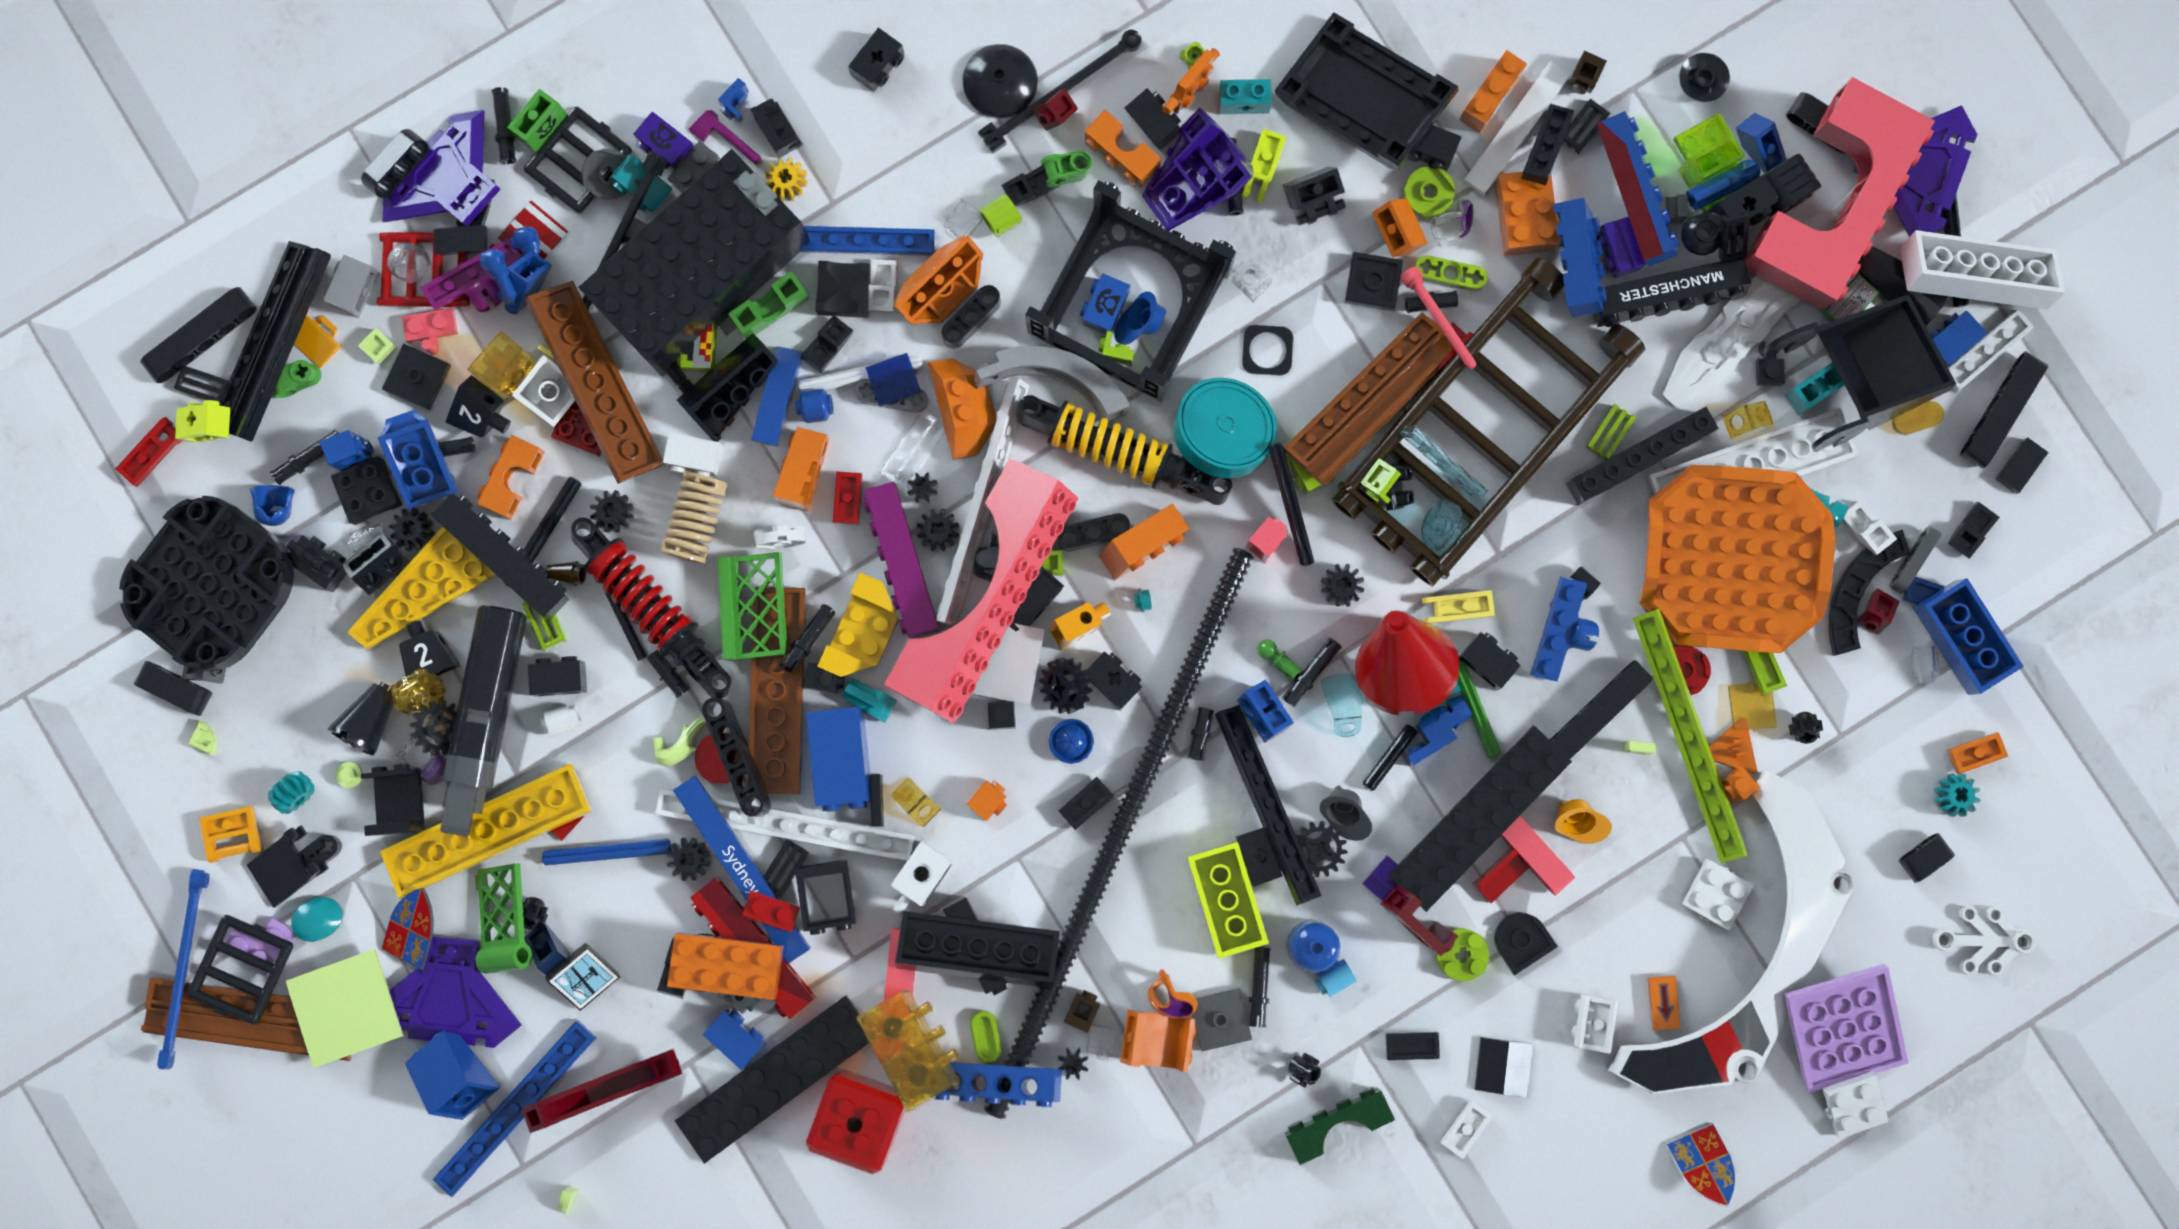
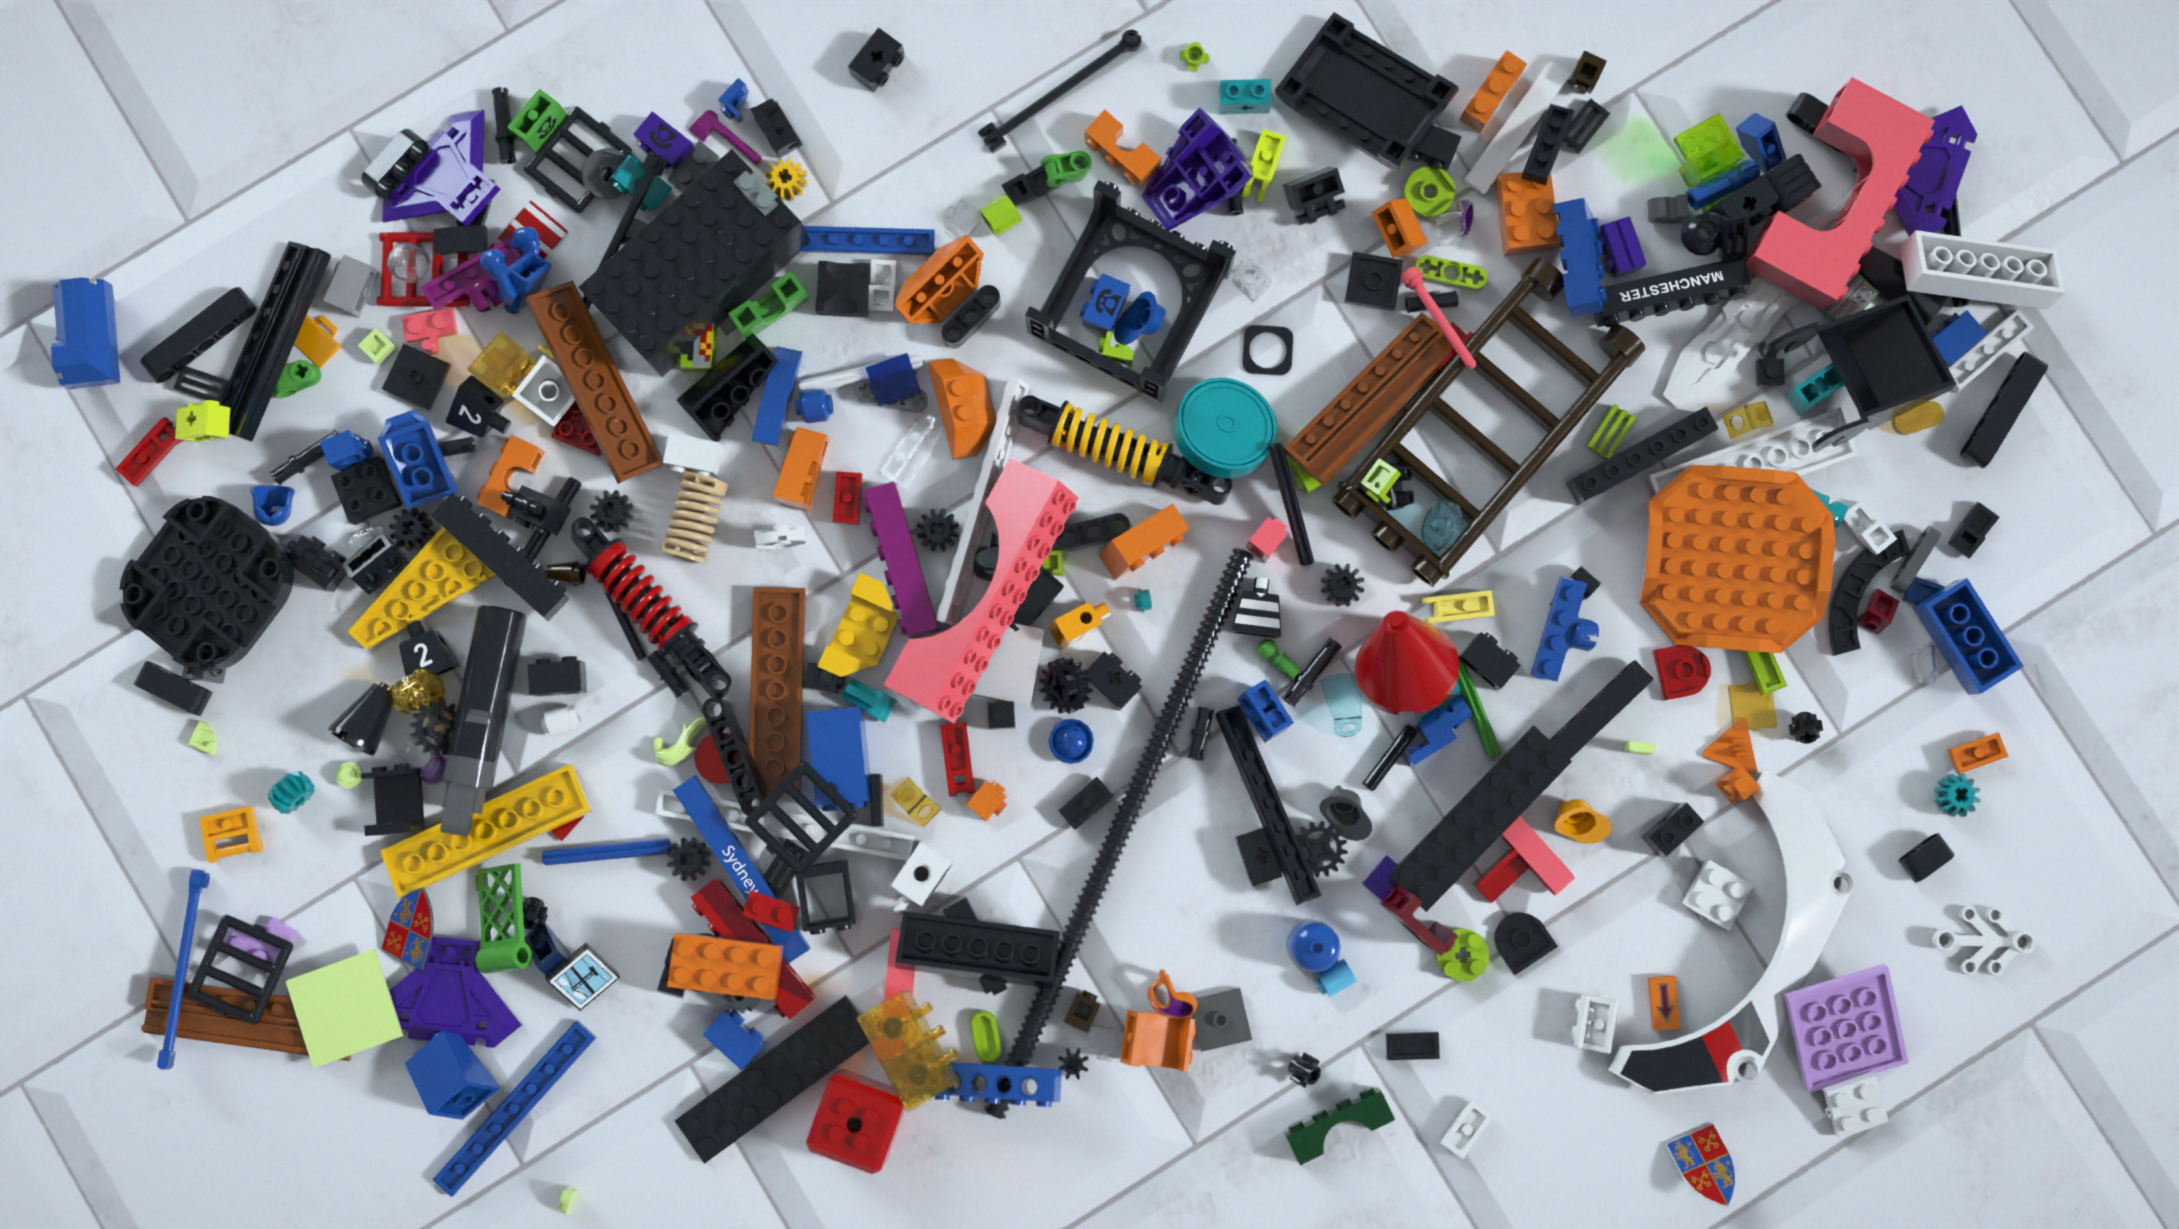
black flag [247,825,329,908] -> none
teal hat [291,897,343,942] -> none
black beam [299,835,342,864] -> none
dark red arch [521,1049,683,1133] -> none
lime tile [522,602,567,651] -> none
black axle [666,363,693,393] -> none
bright green fence [717,552,788,662] -> none
black pin [780,604,836,674] -> none
black slope [801,315,854,373] -> none
black gear [907,472,938,504] -> none
black dish [963,44,1038,118] -> none
light grey arch [974,346,1130,422] -> none
dark red bracket [1033,88,1078,130] -> none
black brick [1124,88,1181,150] -> none
orange plate [1162,48,1220,115] -> none
neon yellow brick [1187,842,1269,959] -> none
black pin [1249,947,1271,1028] -> none
clear light blue tile [1400,426,1488,498] -> none
black slope [1474,1037,1533,1097] -> none
brick [1596,111,1680,267] -> none
lime plate [1632,609,1748,863] -> none
black dish [1679,53,1730,102] -> none
black tile [1996,437,2049,494] -> none
none -> blue brick [51,277,120,390]
none -> black brick [501,485,571,536]
none -> black bar [745,761,859,874]
none -> red plate [940,722,975,797]
none -> torso [1230,577,1281,639]
none -> black brick [1641,802,1704,857]

